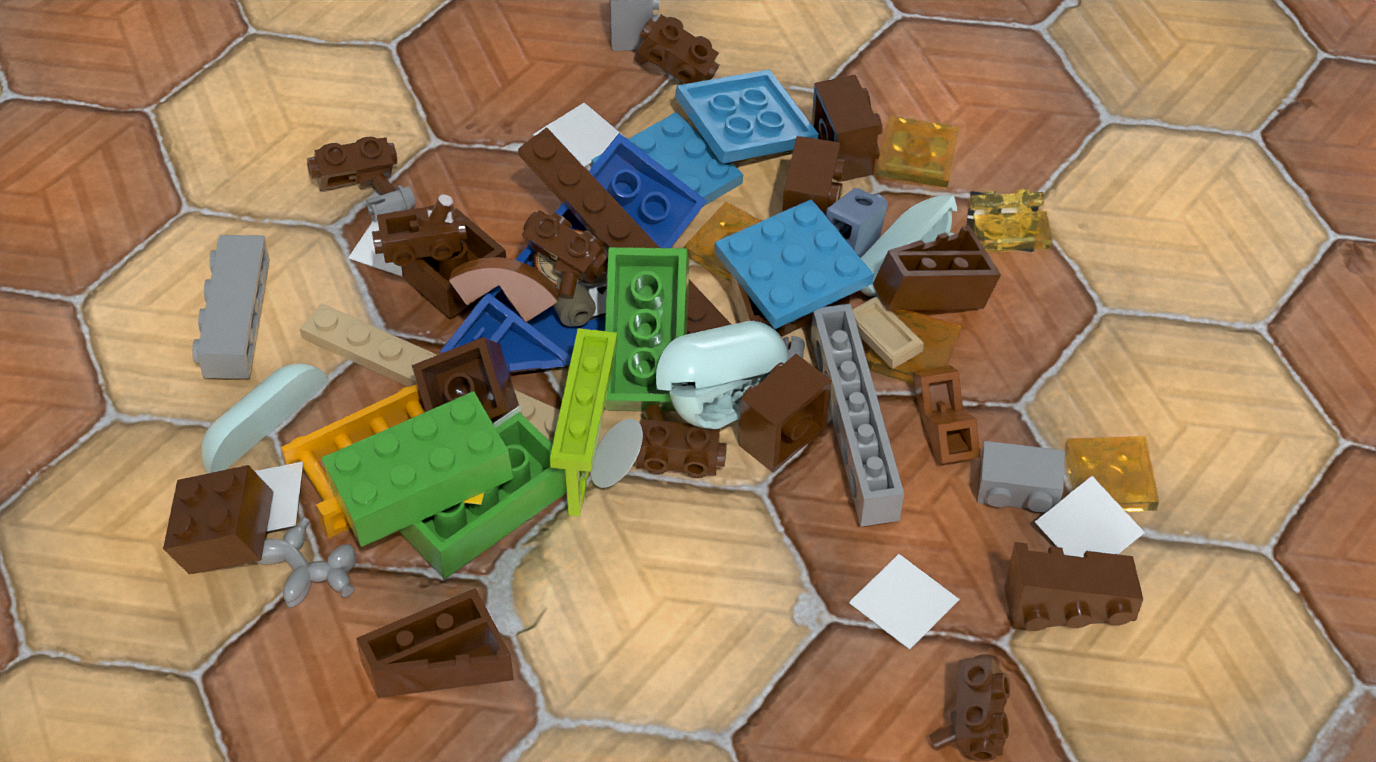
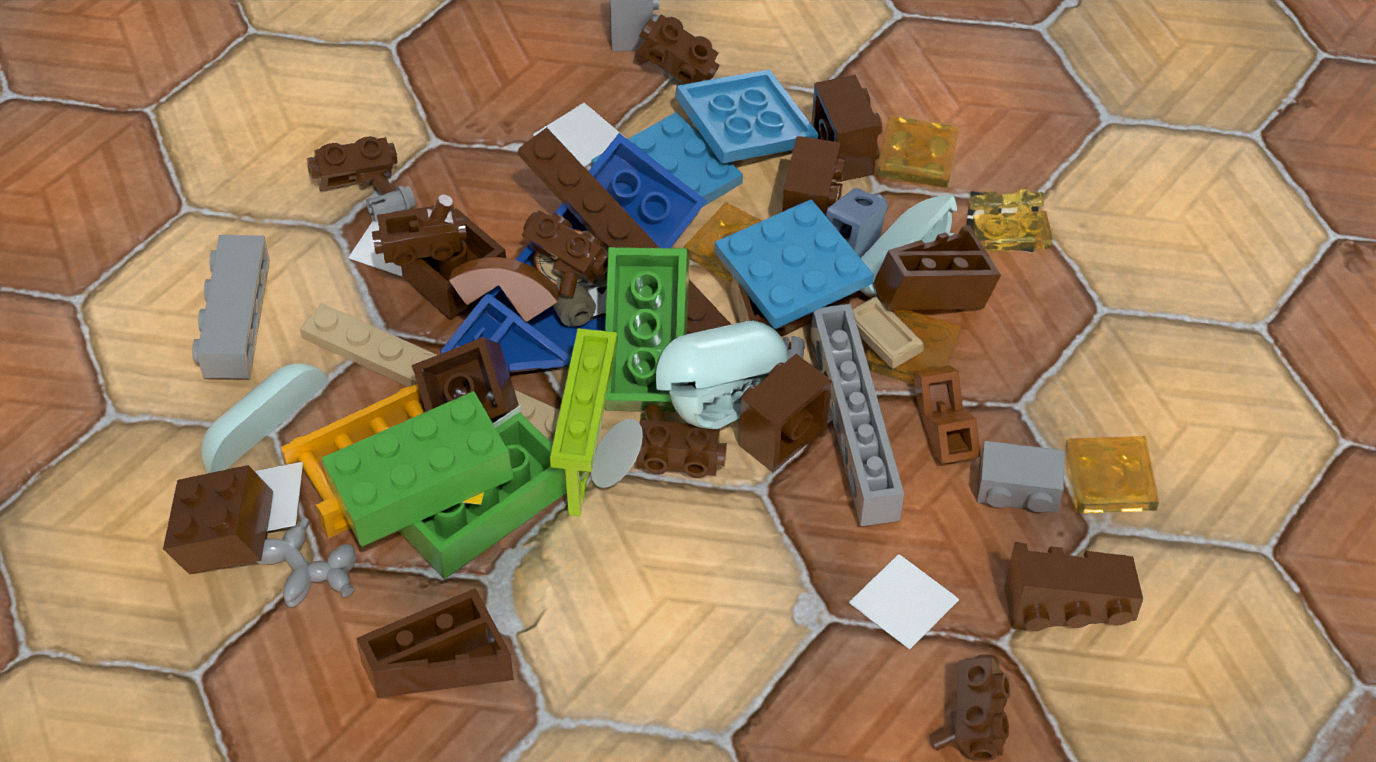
white sticker [1035,476,1145,557] -> none

